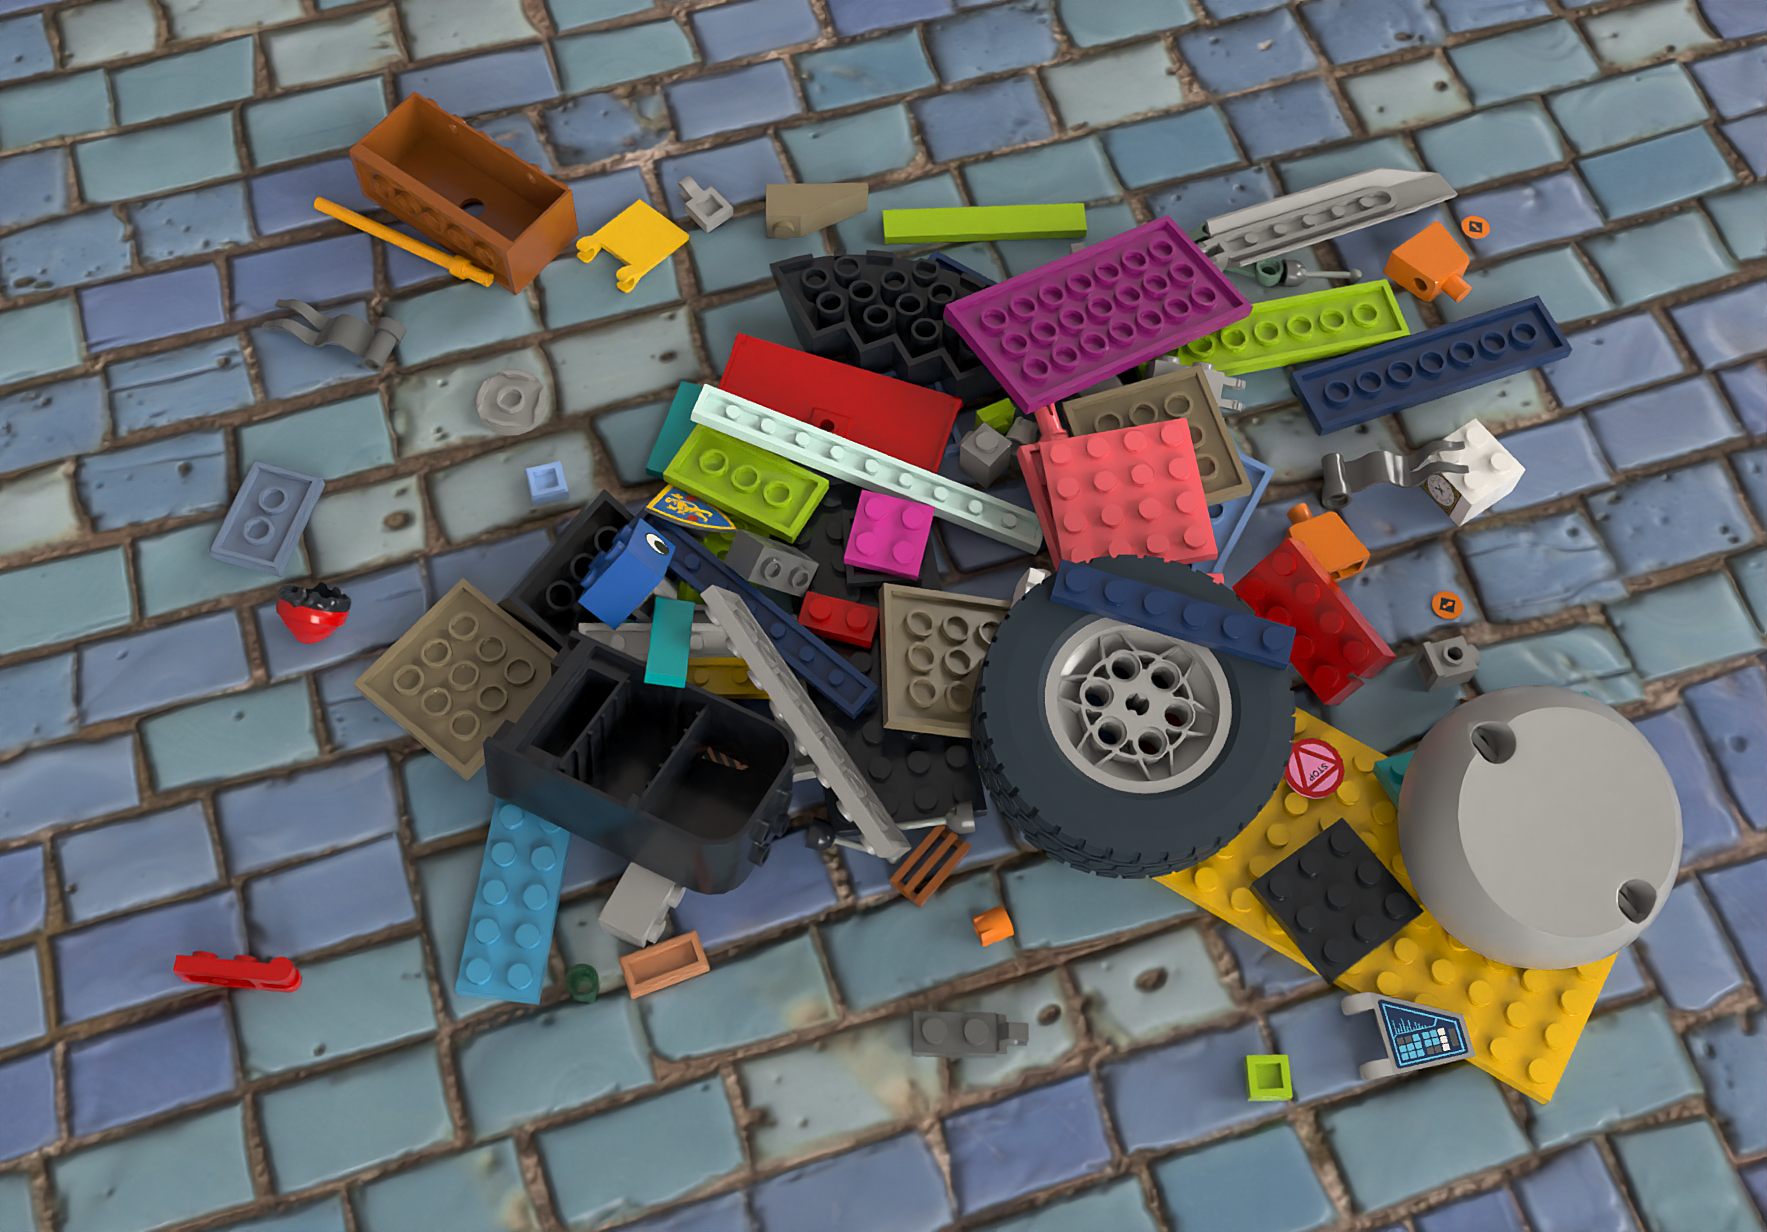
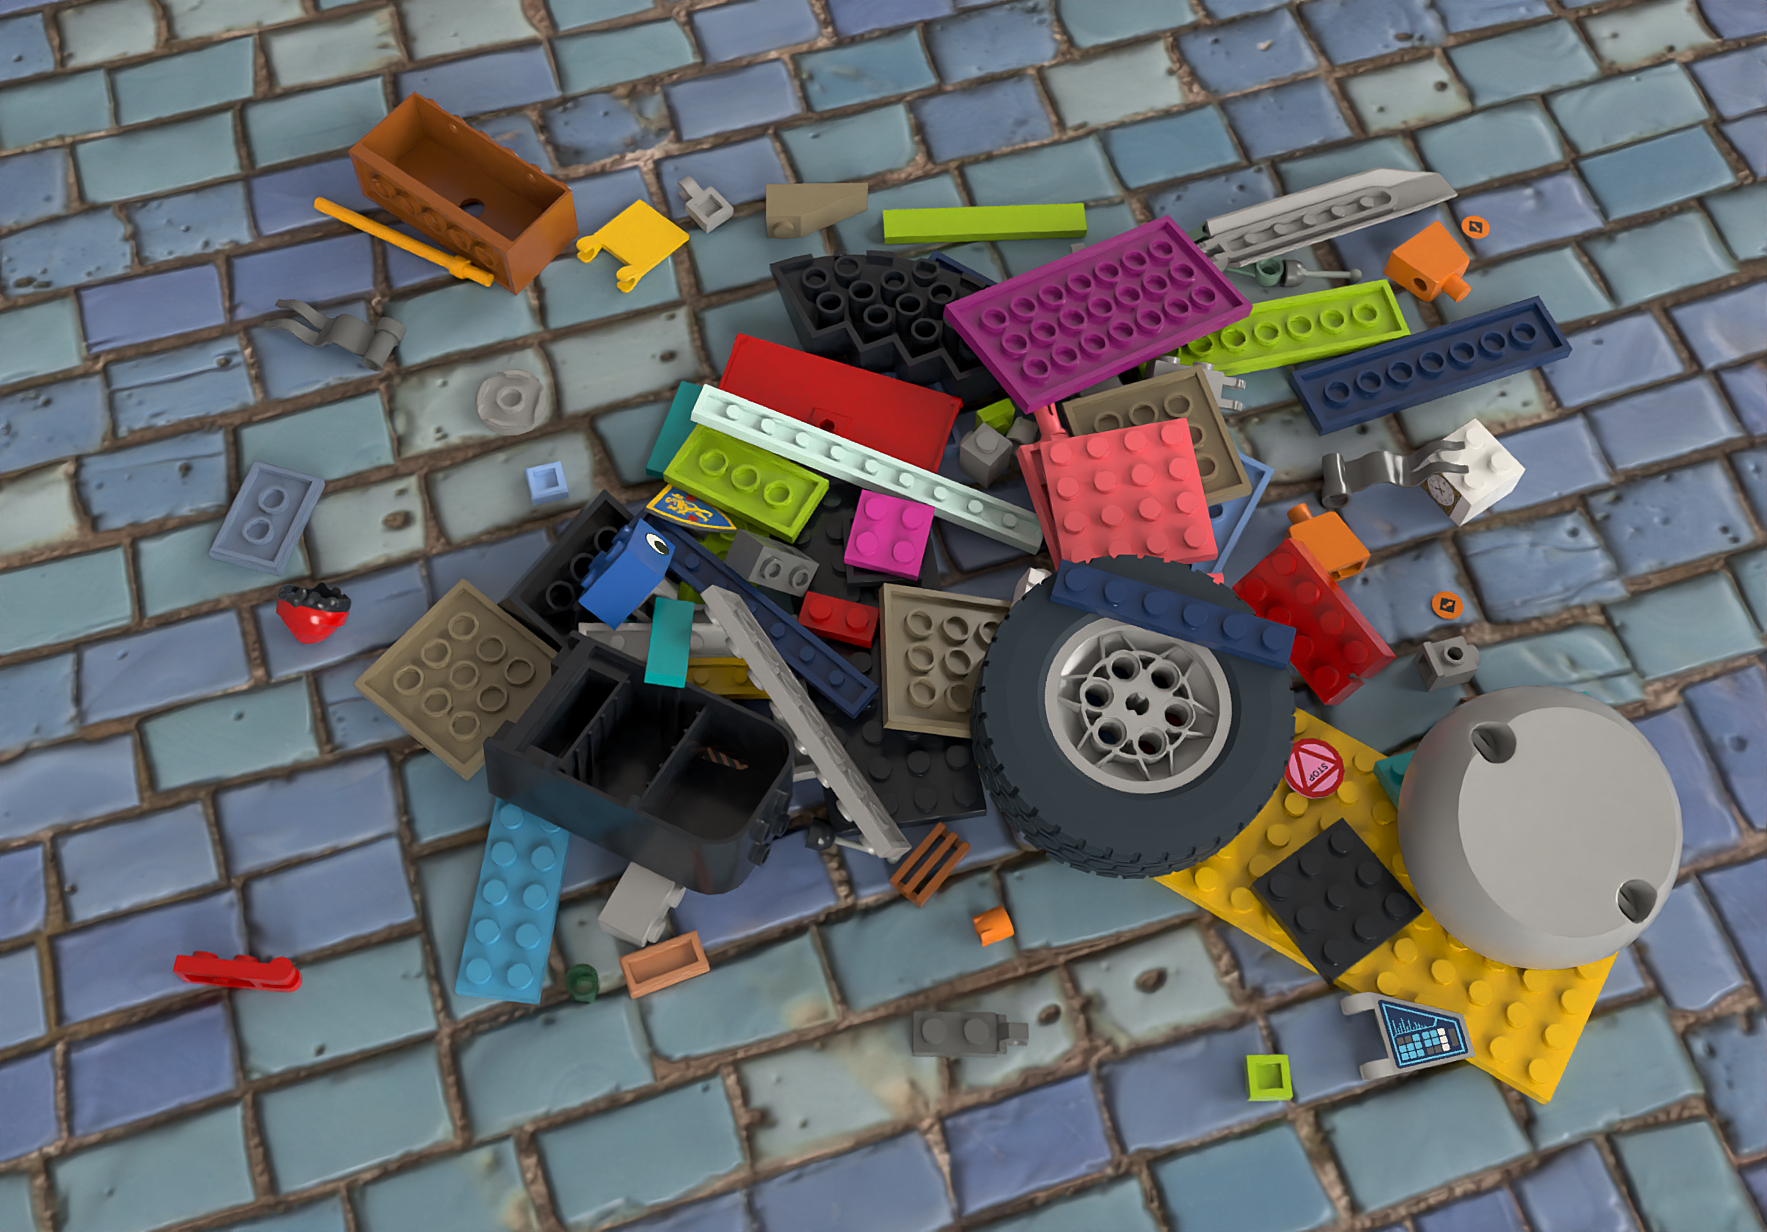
dark grey hinge [896,801,975,834] -> none

